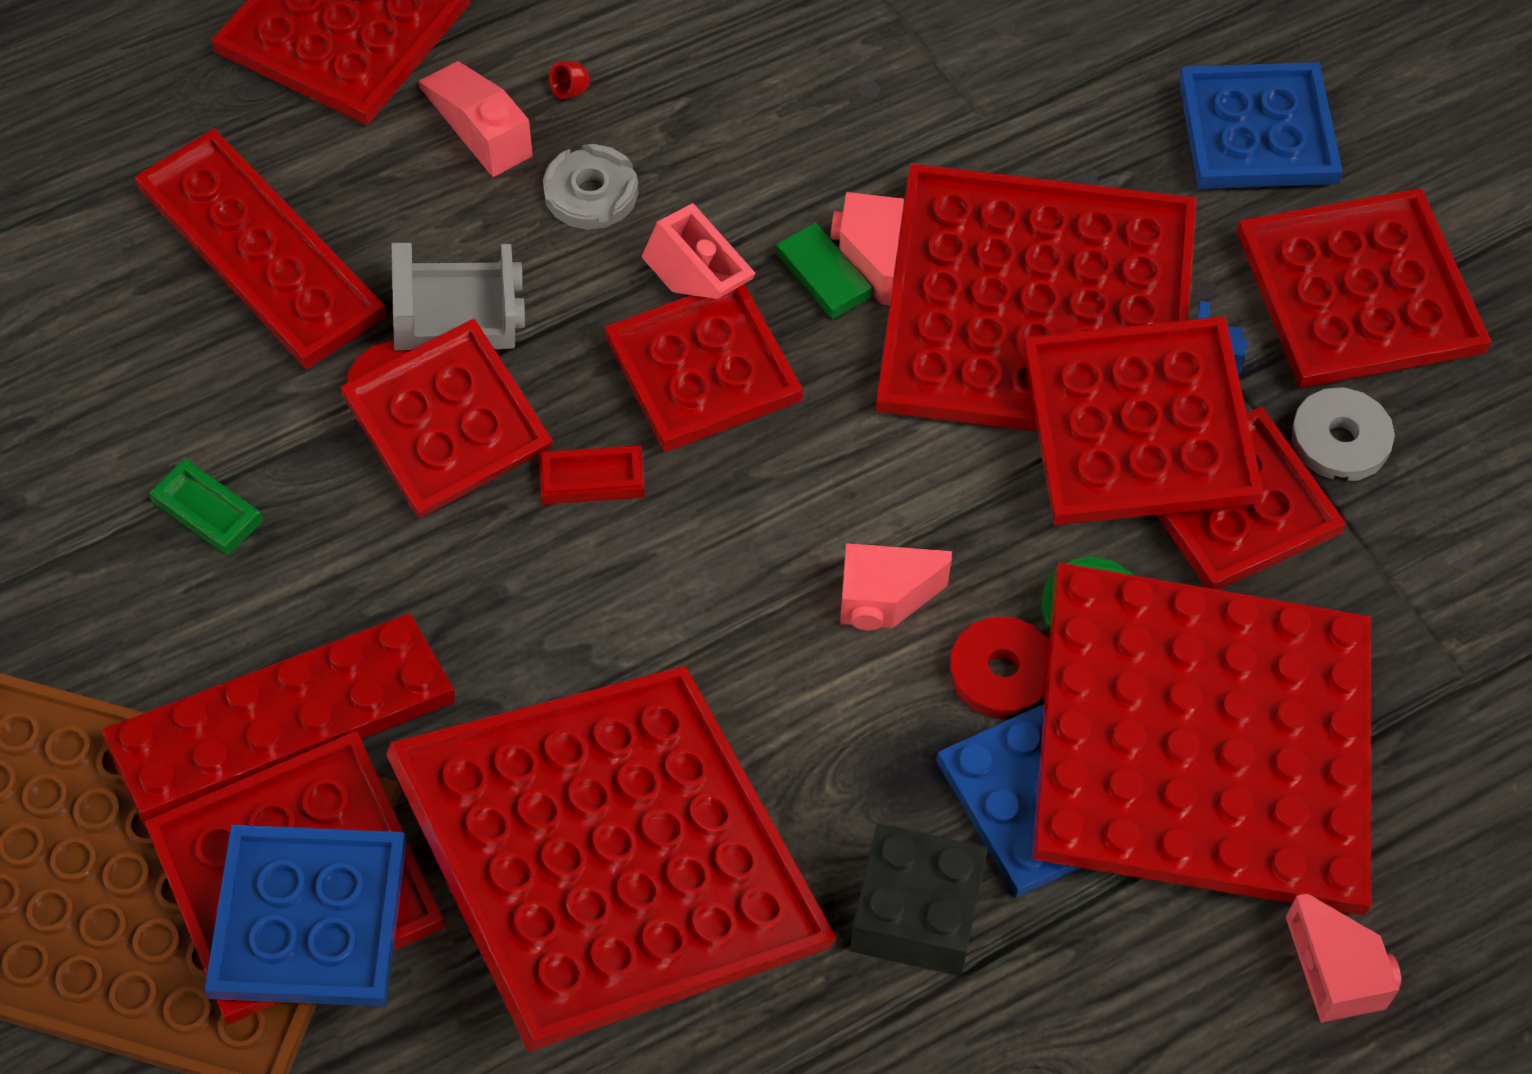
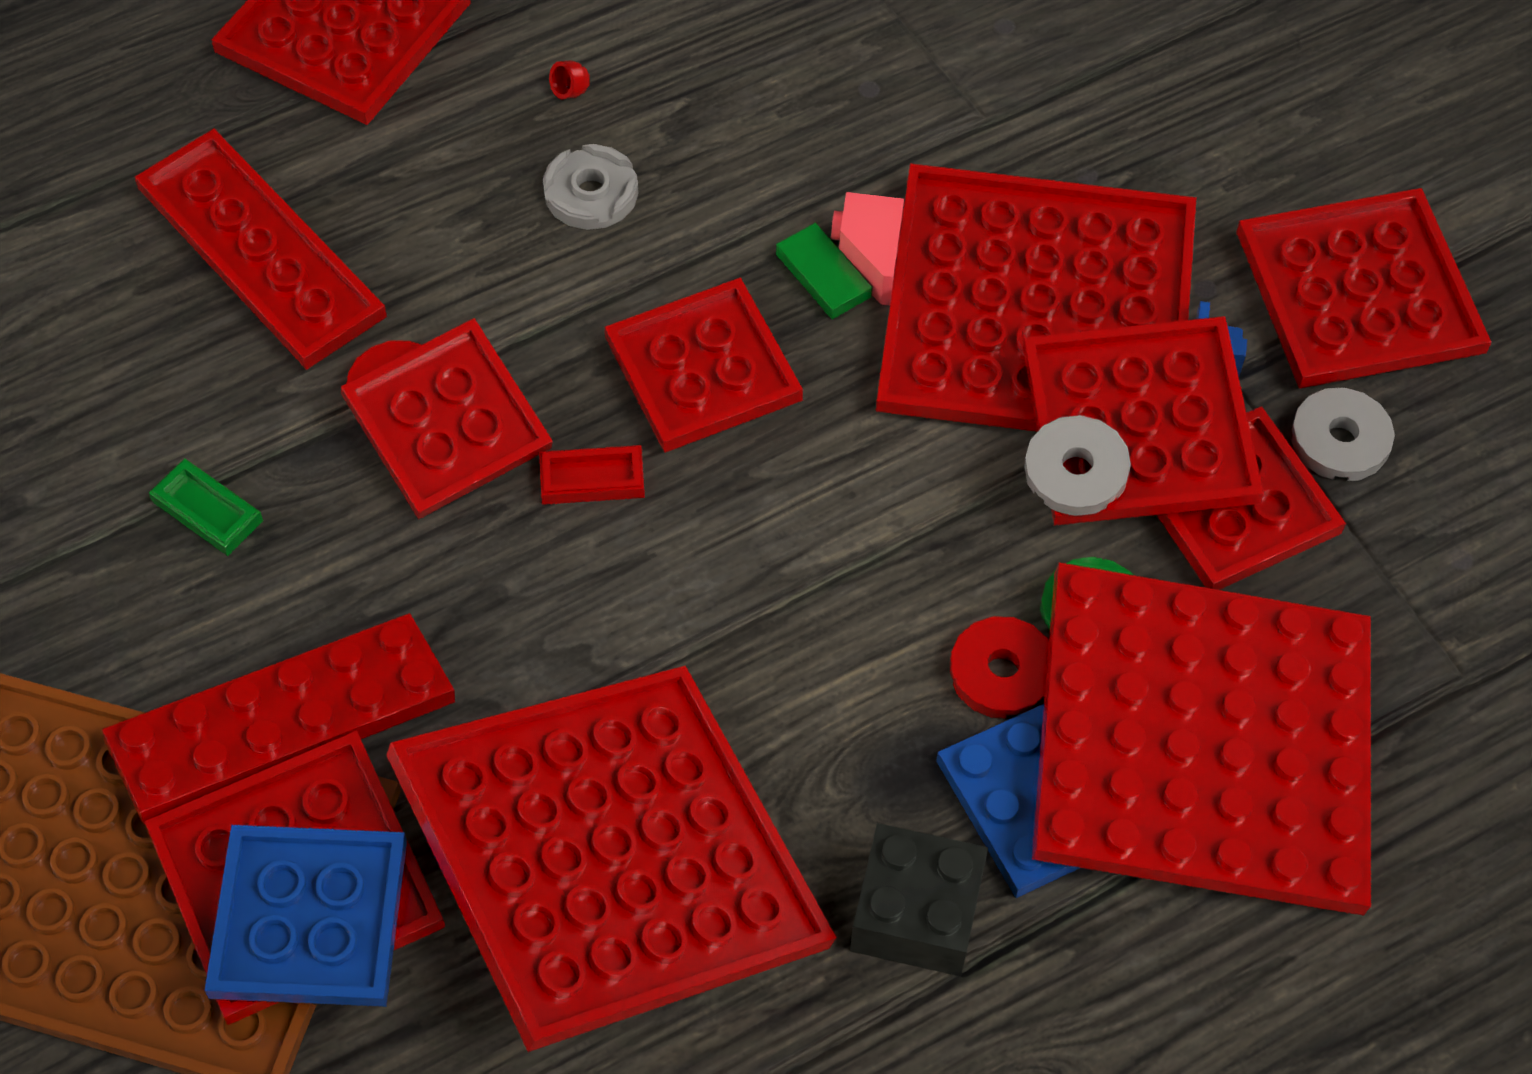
light grey panel [392,243,525,350] -> none
coral slope [418,61,533,177] -> none
coral slope [642,203,756,299] -> none
coral slope [840,543,952,631] -> none
blue plate [1179,62,1343,189] -> none
coral slope [1286,894,1401,1023] -> none
none -> light grey tile [1024,415,1131,516]

